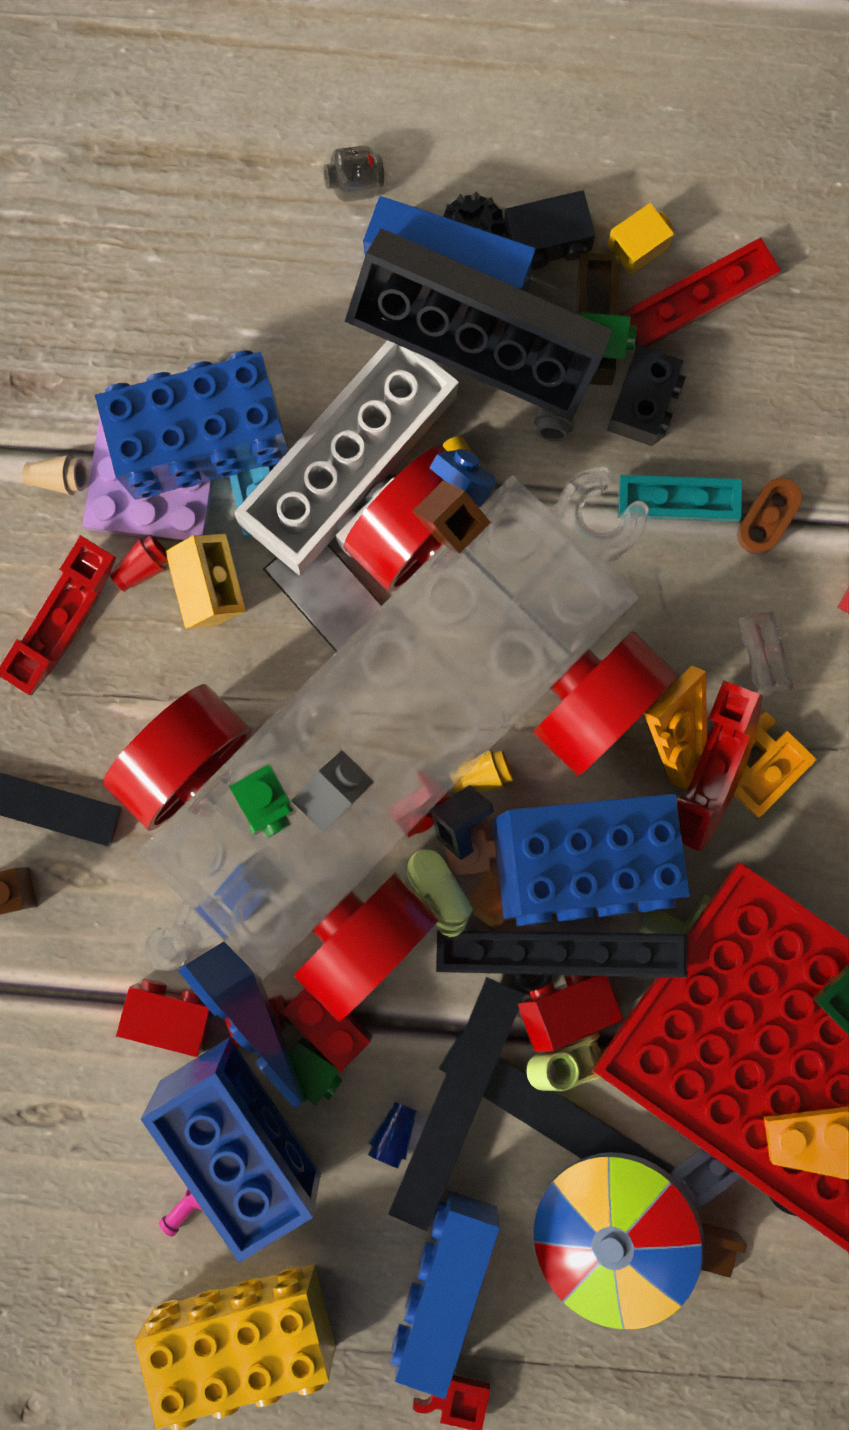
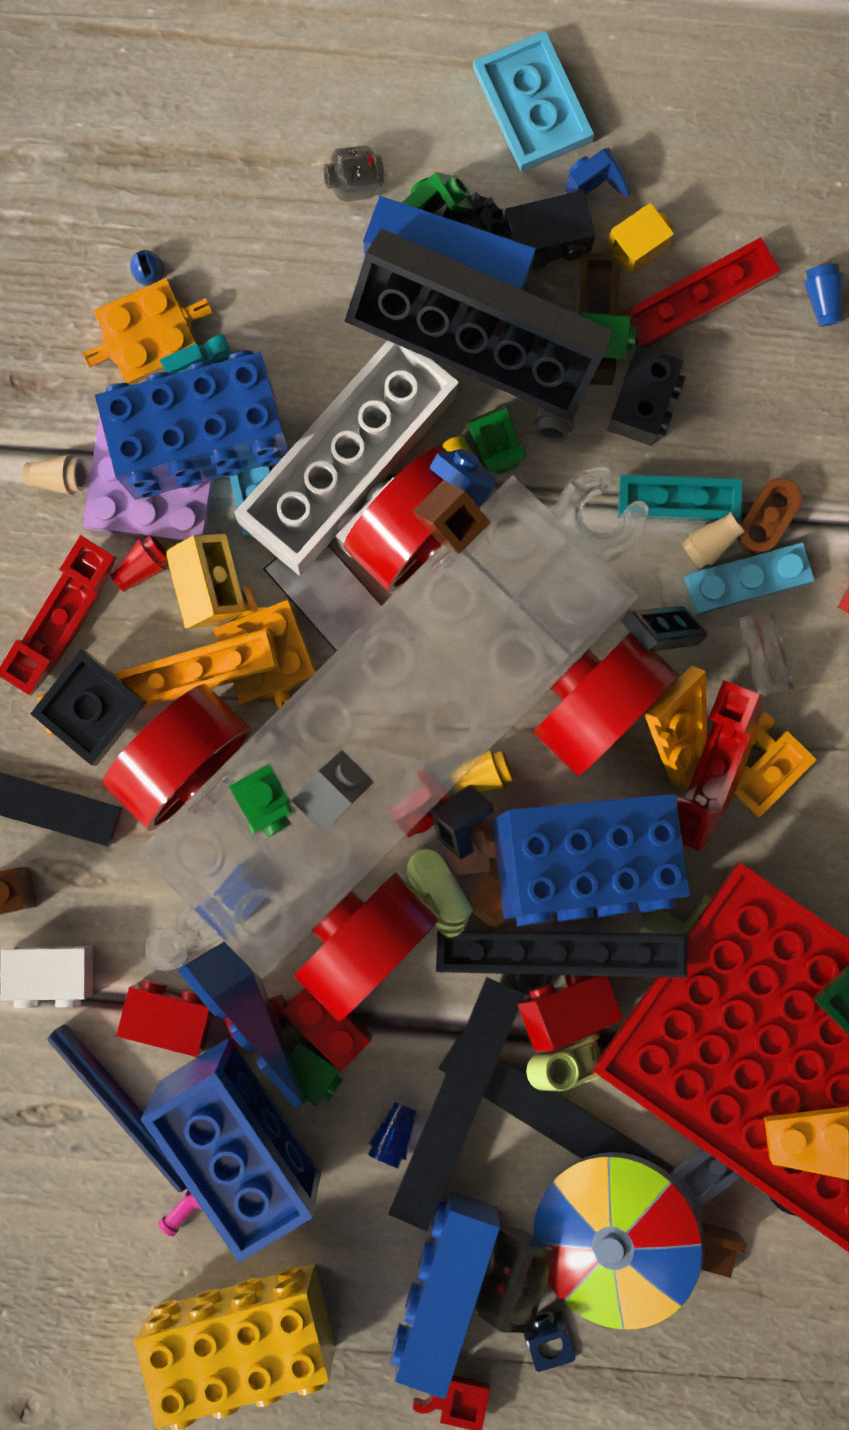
none -> white brick [0,946,94,1008]
none -> black plate [30,649,147,766]
none -> light orange tile [38,628,281,735]
none -> dark blue axle [47,1024,187,1193]
none -> light orange plate [82,278,213,386]
none -> blue hinge [130,250,164,286]
none -> teal plate [159,334,232,375]
none -> light orange plate [213,586,318,720]
none -> green bracket [401,172,473,214]
none -> green bracket [466,406,527,474]
none -> medium azure plate [473,30,594,172]
none -> clear smoke brick [473,1227,557,1333]
none -> dark blue bracket [522,1311,575,1372]
none -> blue plate [566,148,631,197]
none -> black tile [620,606,708,652]
none -> tan cone [682,512,746,569]
none -> medium azure plate [684,542,815,615]
none -> blue cone [803,263,844,327]

